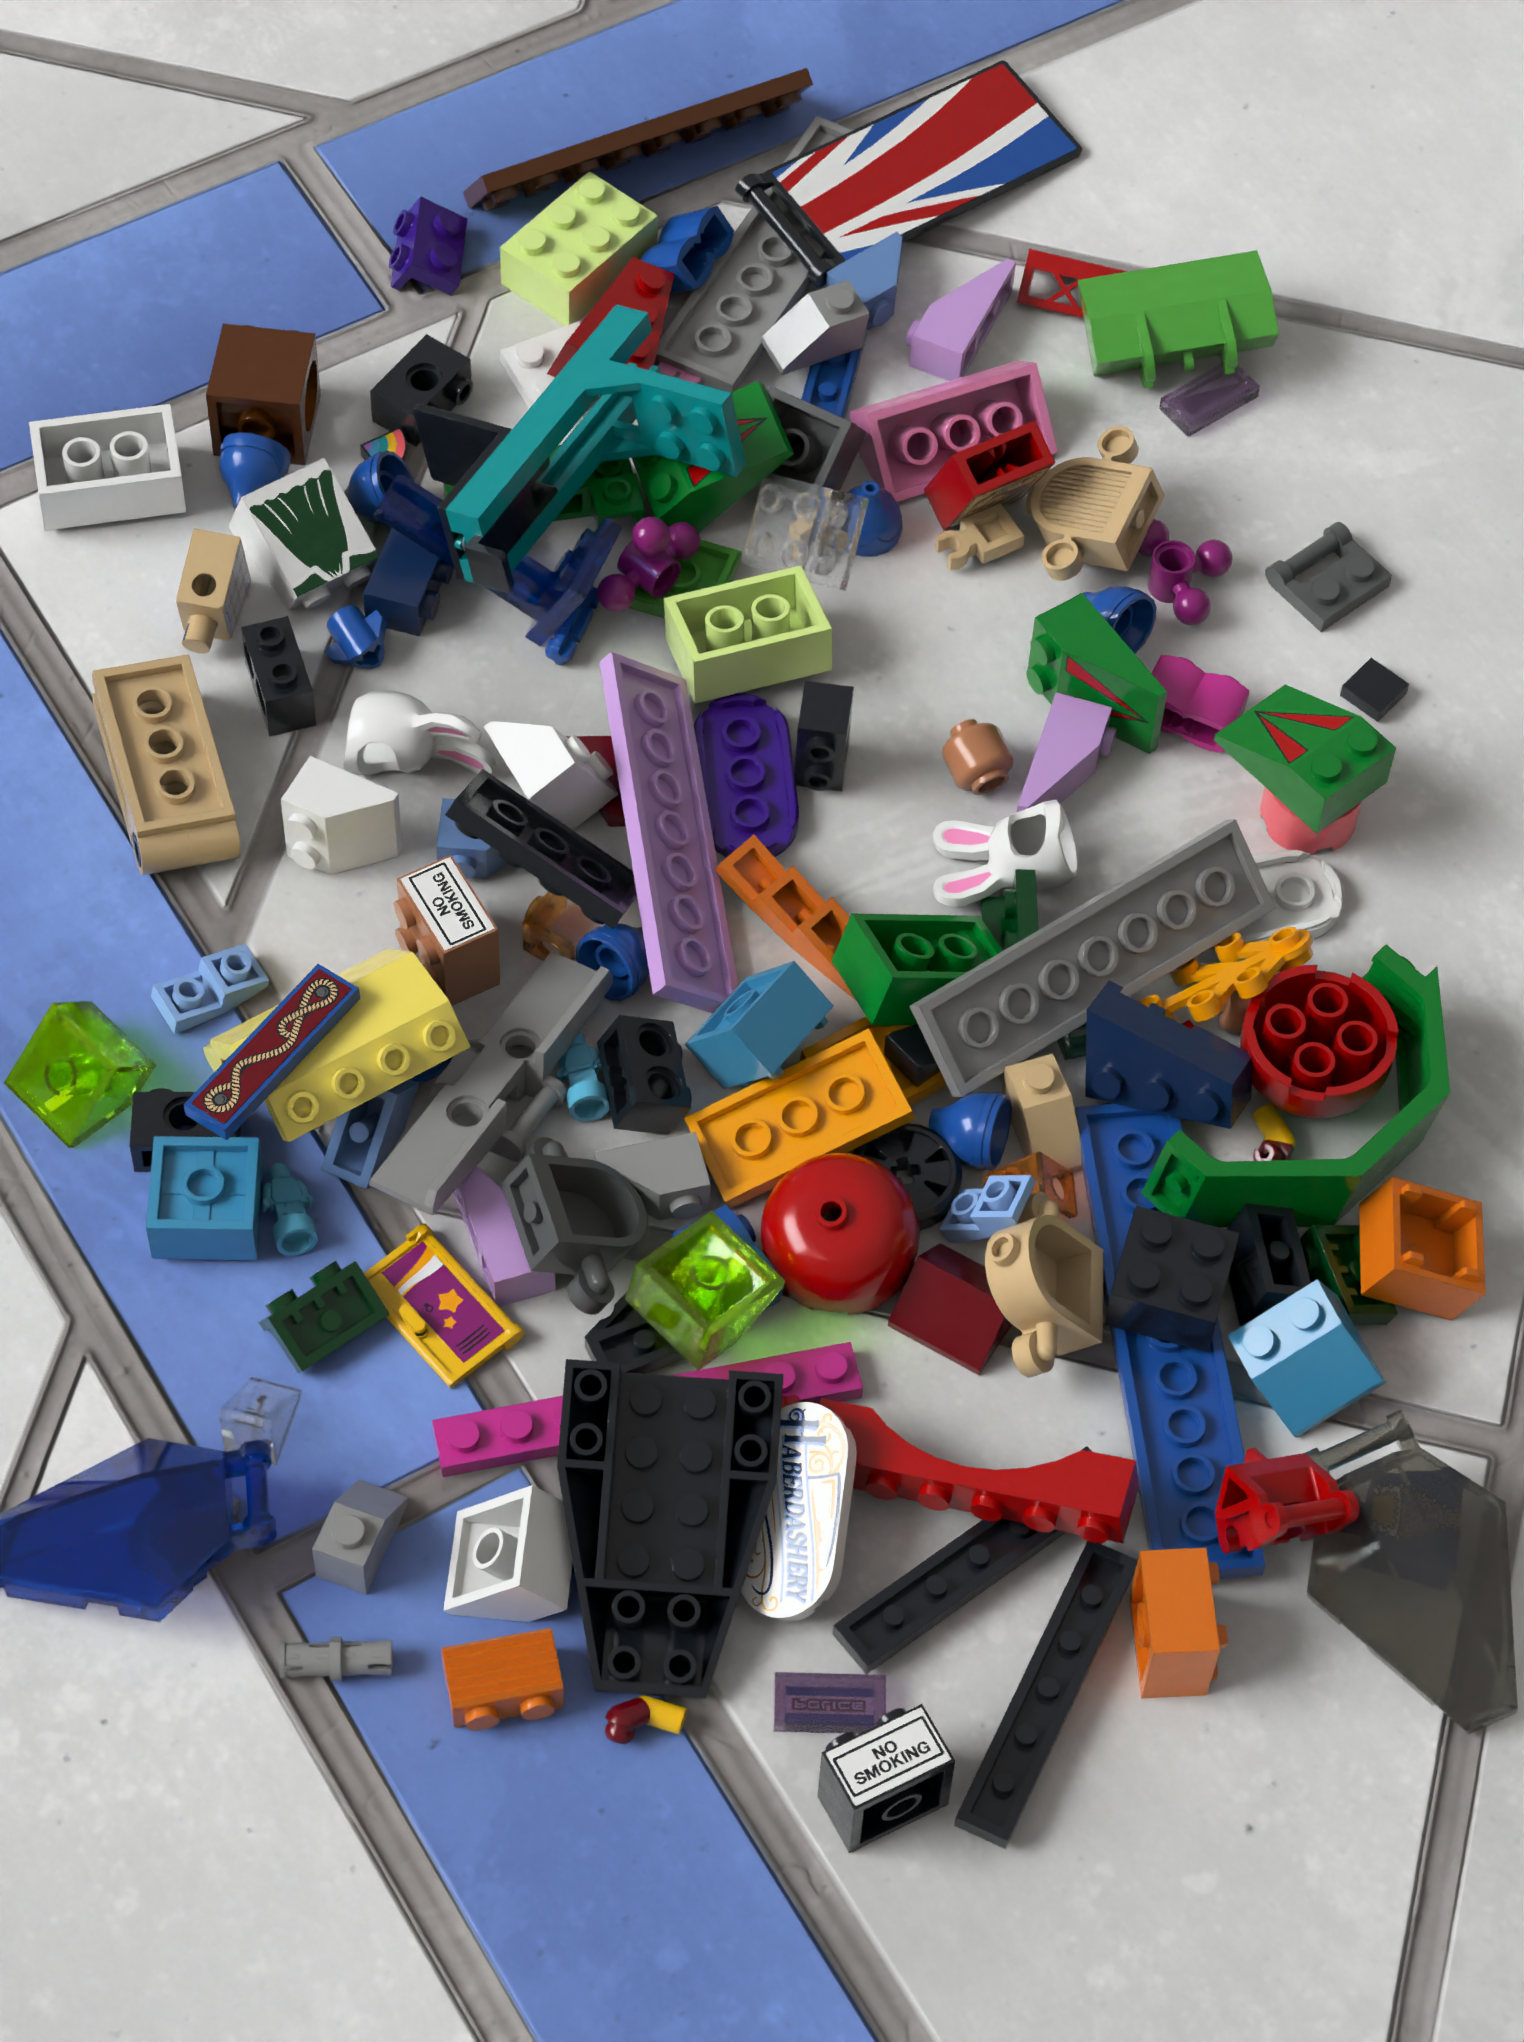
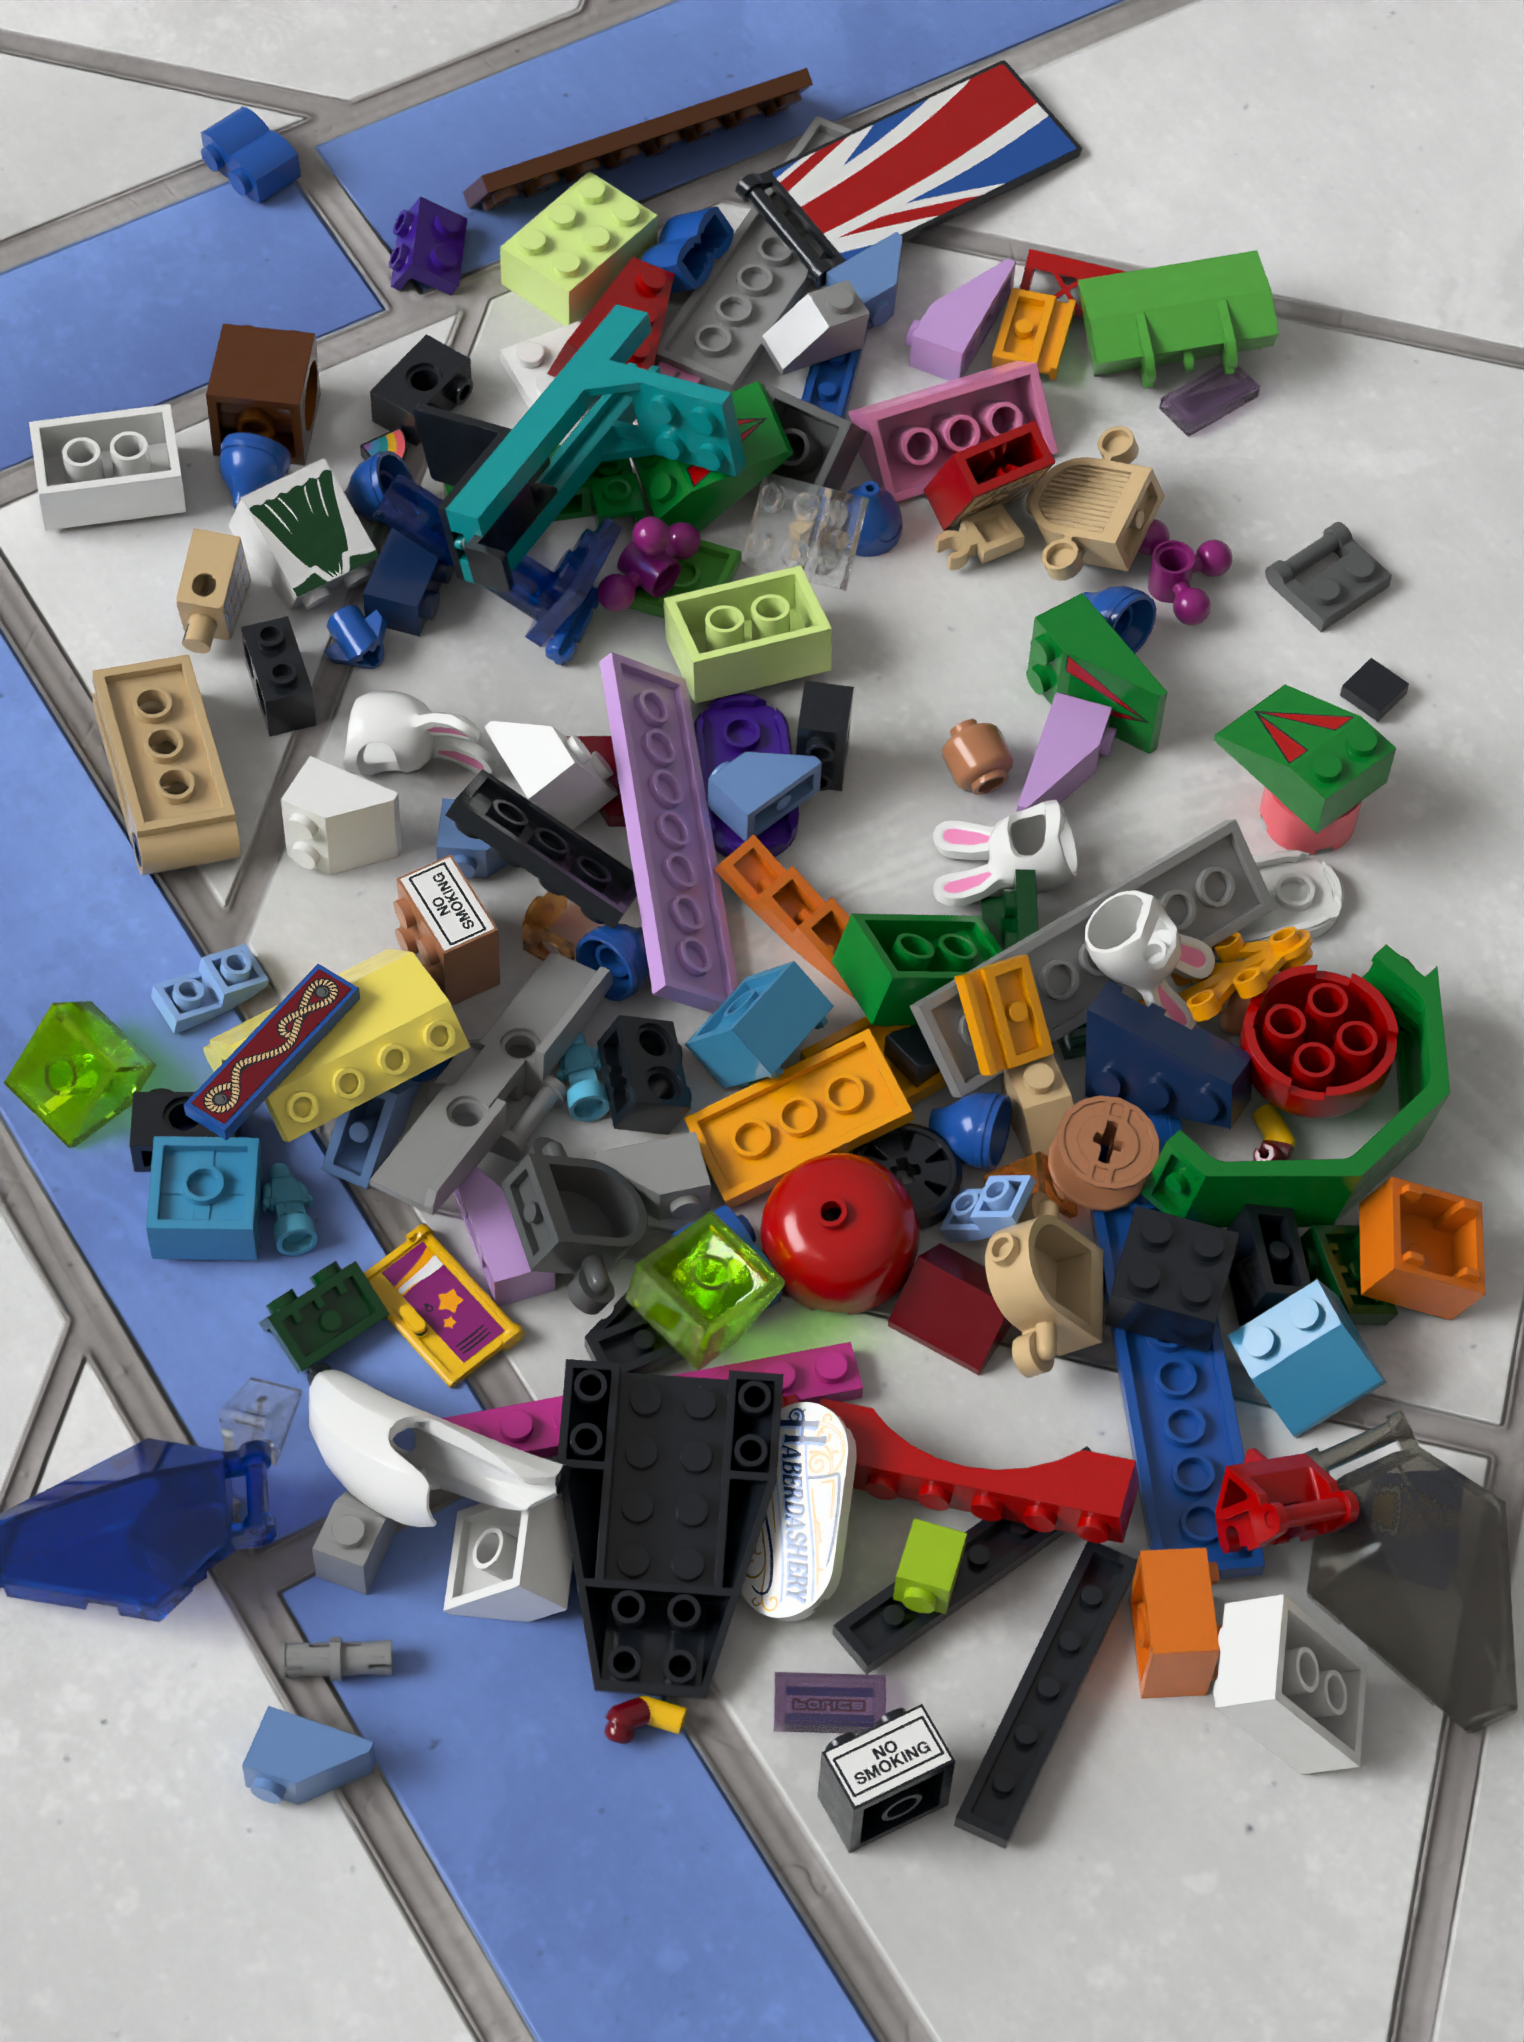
orange brick [441,1628,564,1730] -> none
dark pink brick [1152,655,1250,752] -> none
none -> blue brick [201,106,301,203]
none -> medium blue slope [242,1706,376,1805]
none -> white piece [307,1363,571,1527]
none -> medium blue slope [708,752,822,841]
none -> lime brick [893,1518,967,1614]
none -> light orange plate [954,955,1054,1076]
none -> light orange plate [991,287,1076,381]
none -> nougat piece [1048,1095,1159,1212]
none -> white piece [1085,890,1215,1030]
none -> white brick [1213,1594,1367,1775]

